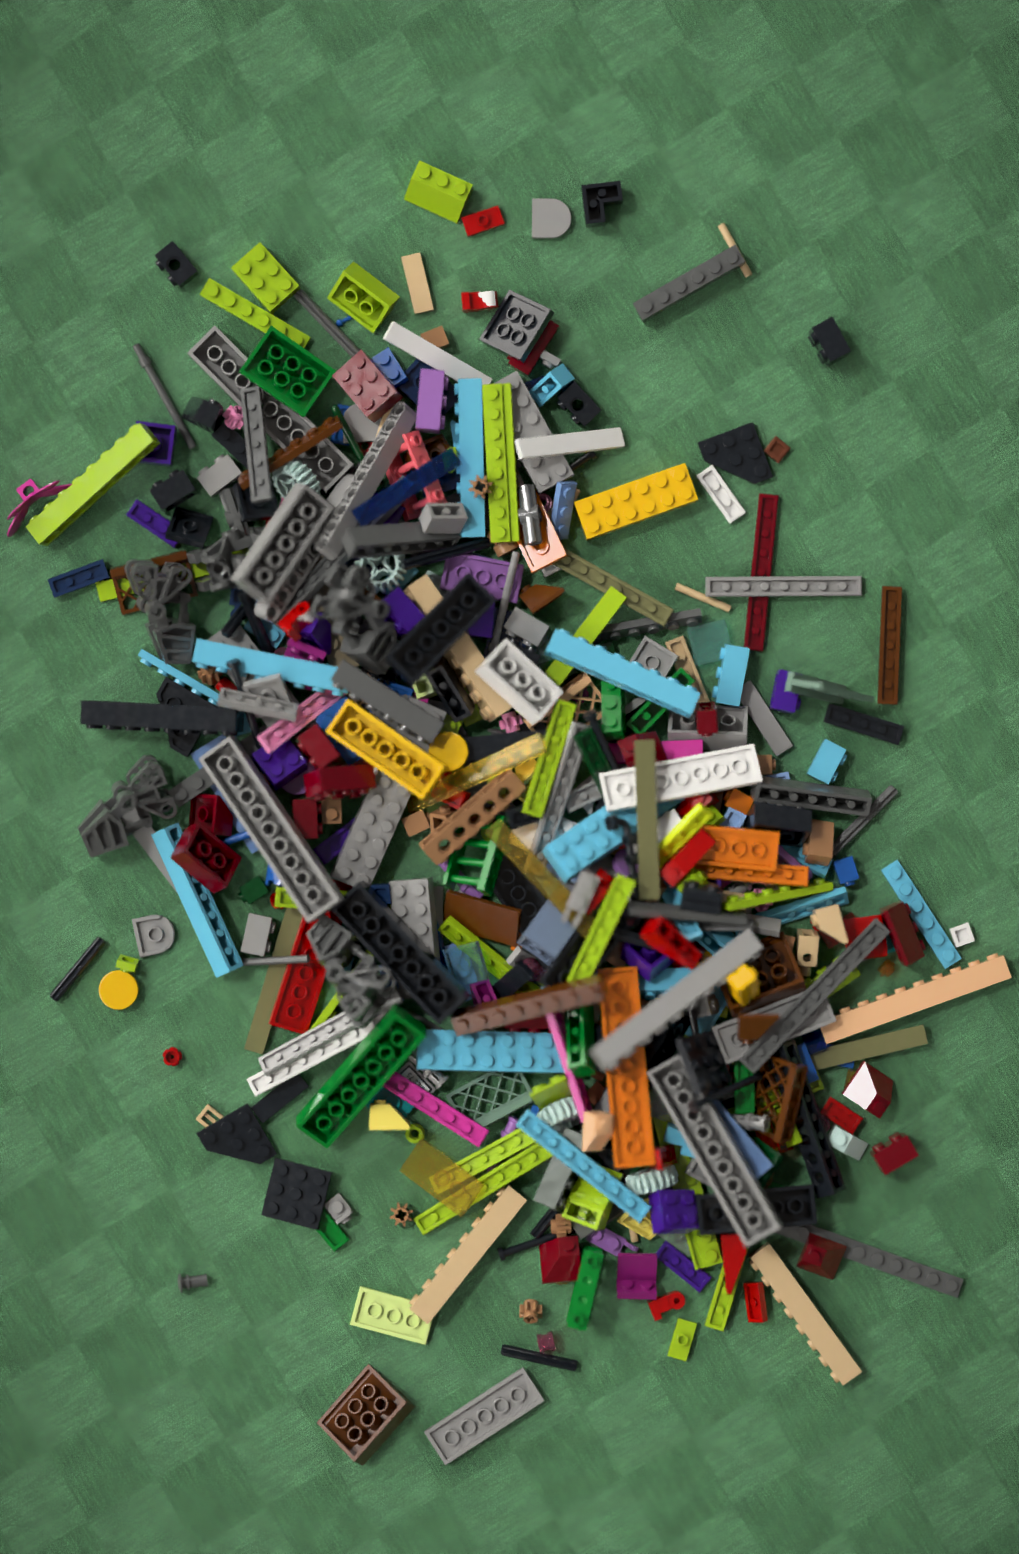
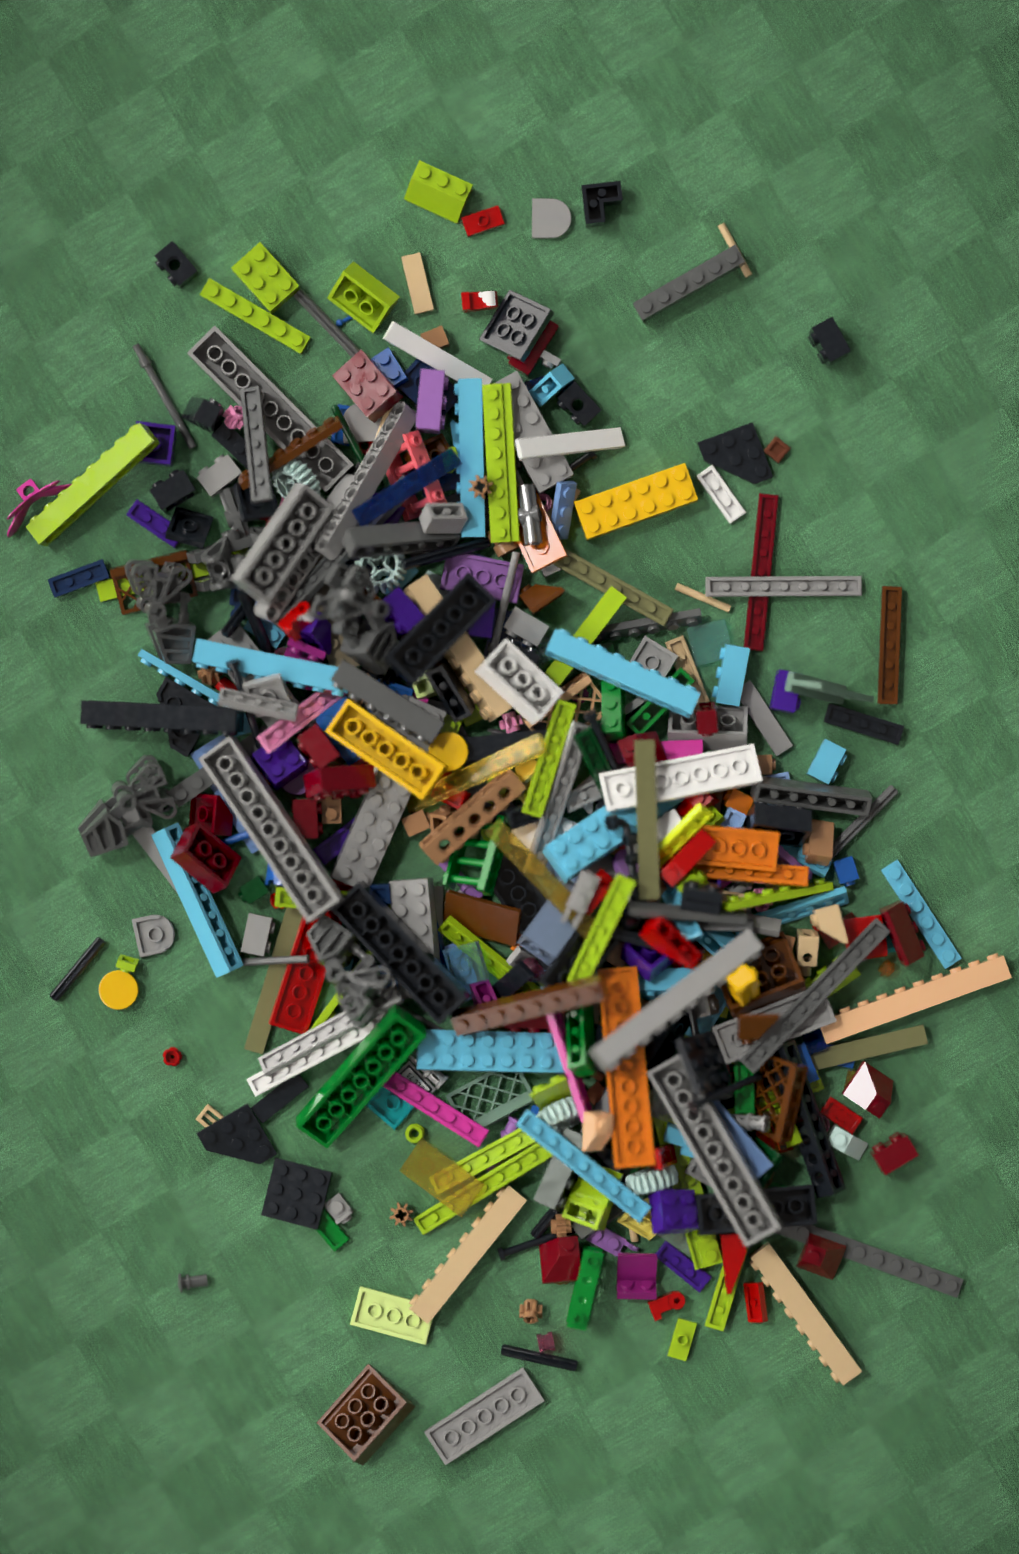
green slope [238,325,336,418] -> none
light yellow slope [369,1099,410,1130] -> none
white plate [949,922,975,948] -> none

